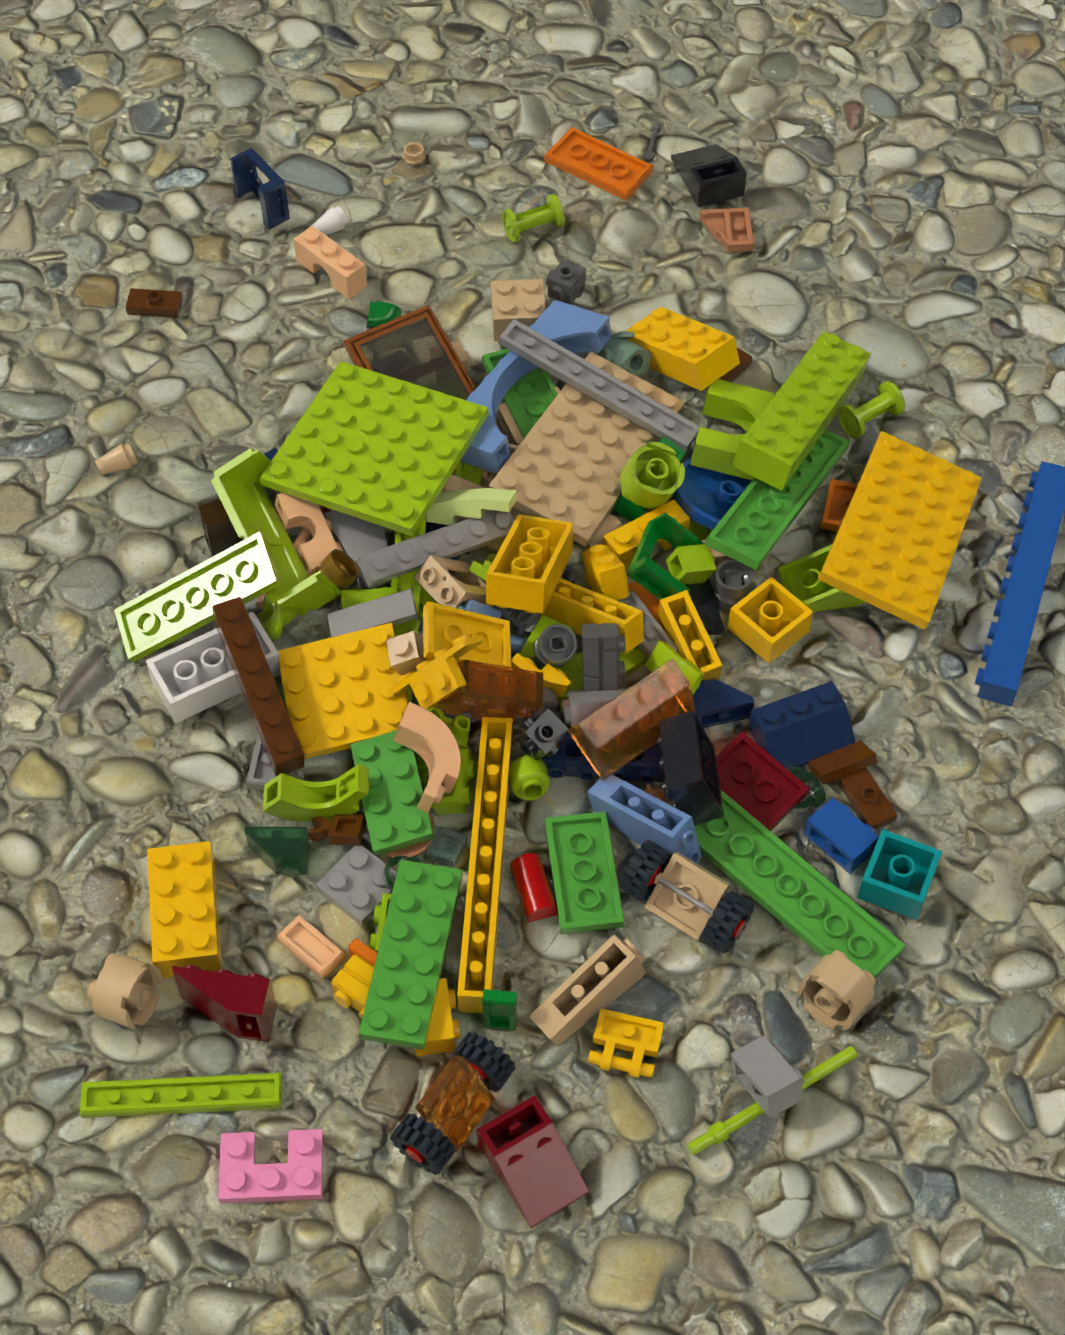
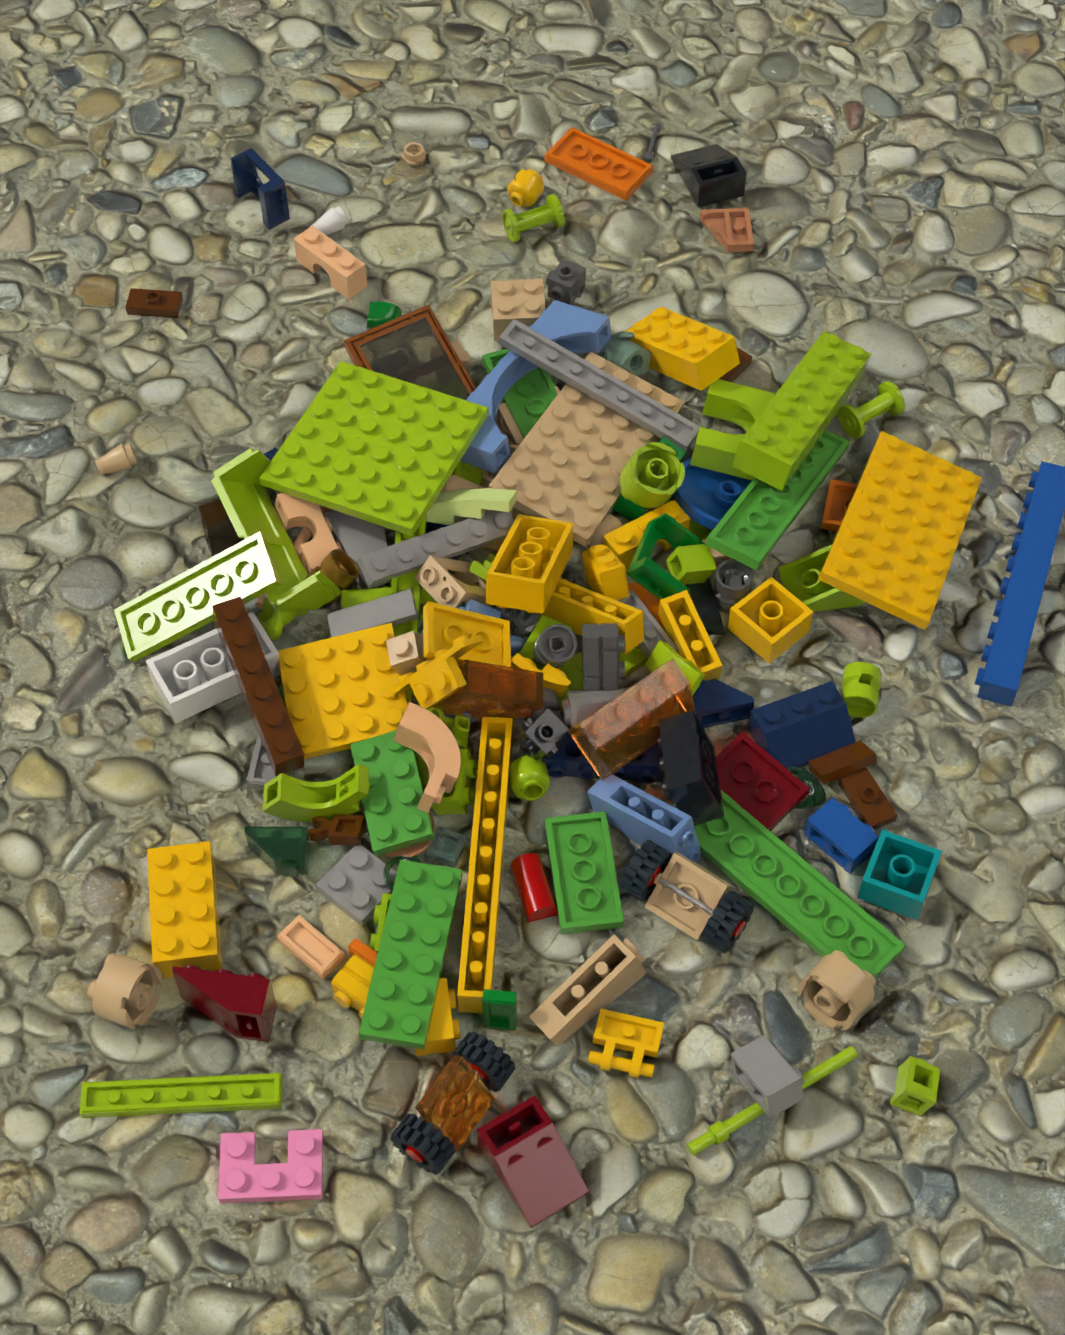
none -> yellow head [507,169,544,207]
none -> lime wheel [840,662,882,718]
none -> lime brick [890,1056,940,1117]

